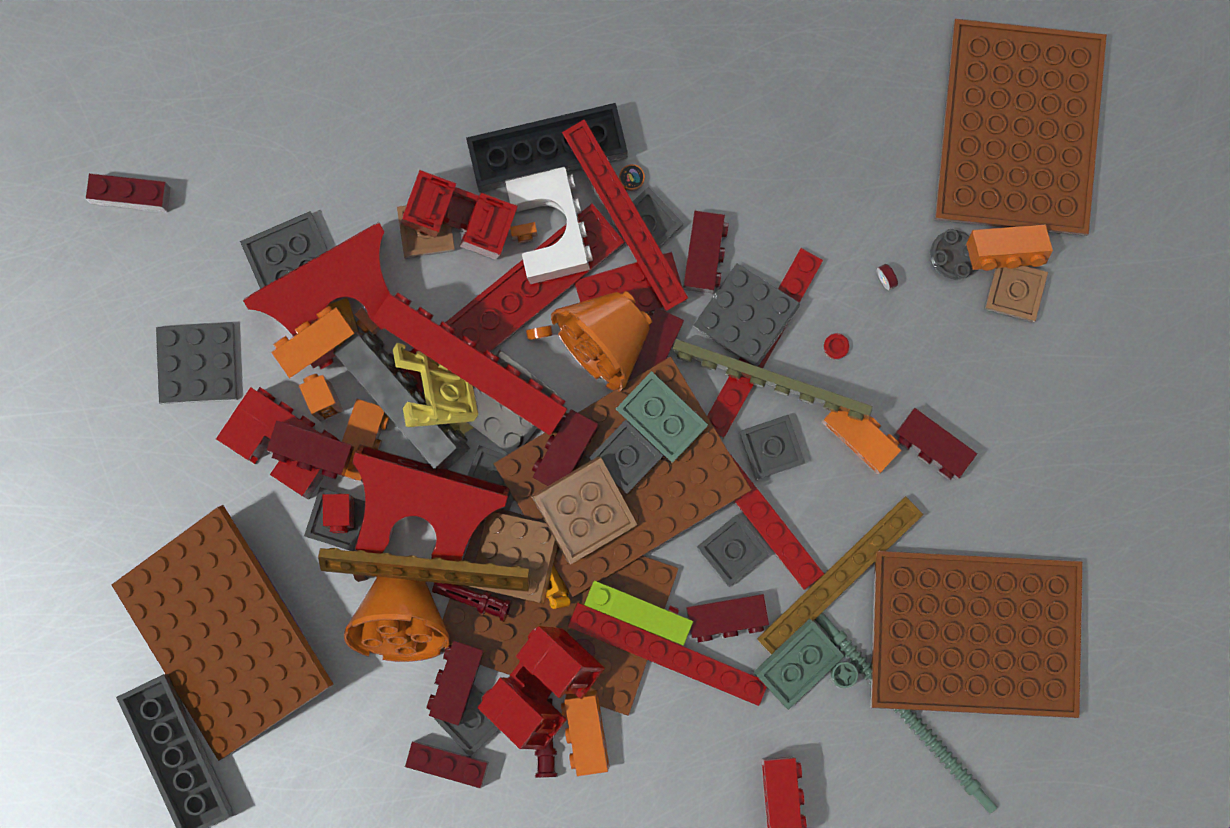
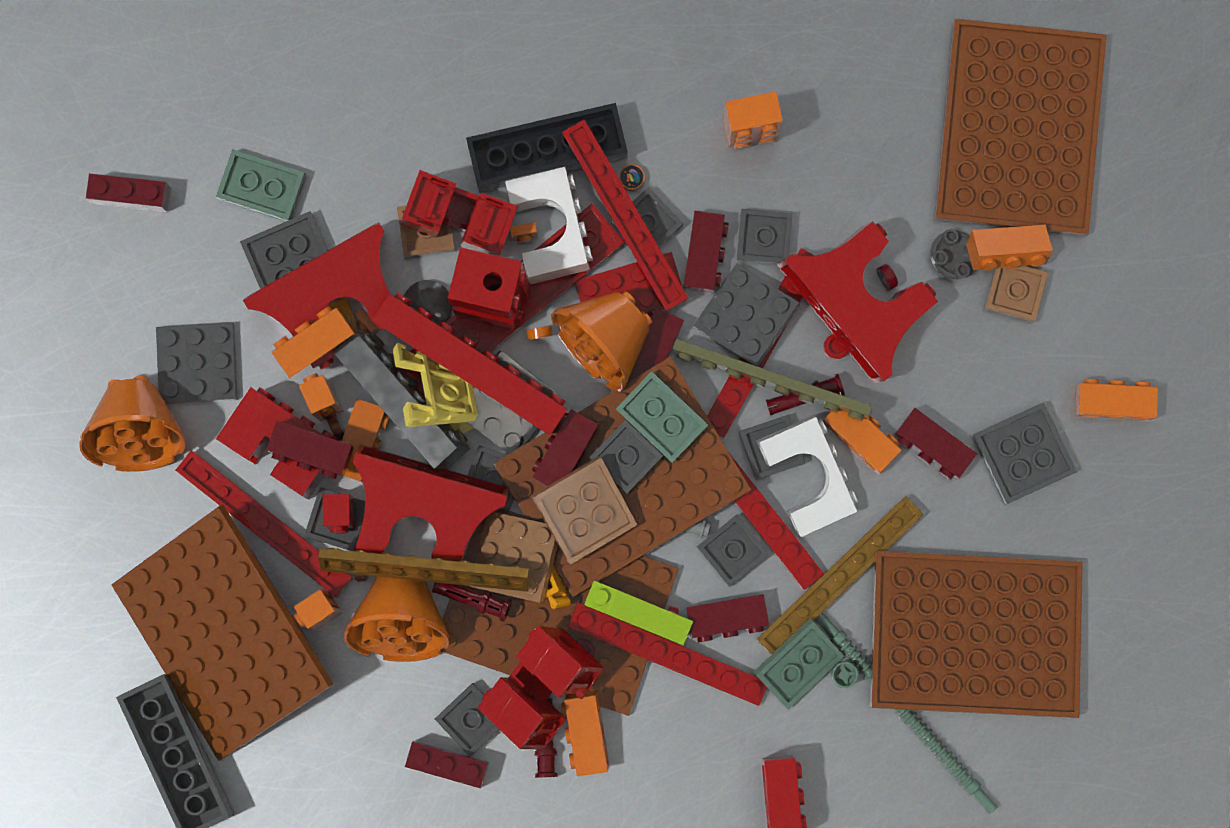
dark red brick [426,641,484,726] -> none
none -> orange cone [79,376,185,472]
none -> red plate [175,450,353,598]
none -> sand green plate [216,149,306,221]
none -> orange brick [293,589,343,630]
none -> copper tile [326,413,345,439]
none -> dark grey dish [403,280,452,325]
none -> red piece [448,247,530,330]
none -> light grey pin [684,518,711,539]
none -> orange brick [722,91,783,149]
none -> dark grey plate [737,209,792,264]
none -> white arch [756,415,858,537]
none -> dark red pin [766,374,845,416]
none -> red piece [777,221,938,383]
none -> dark grey plate [973,402,1077,505]
none -> orange brick [1075,379,1158,420]

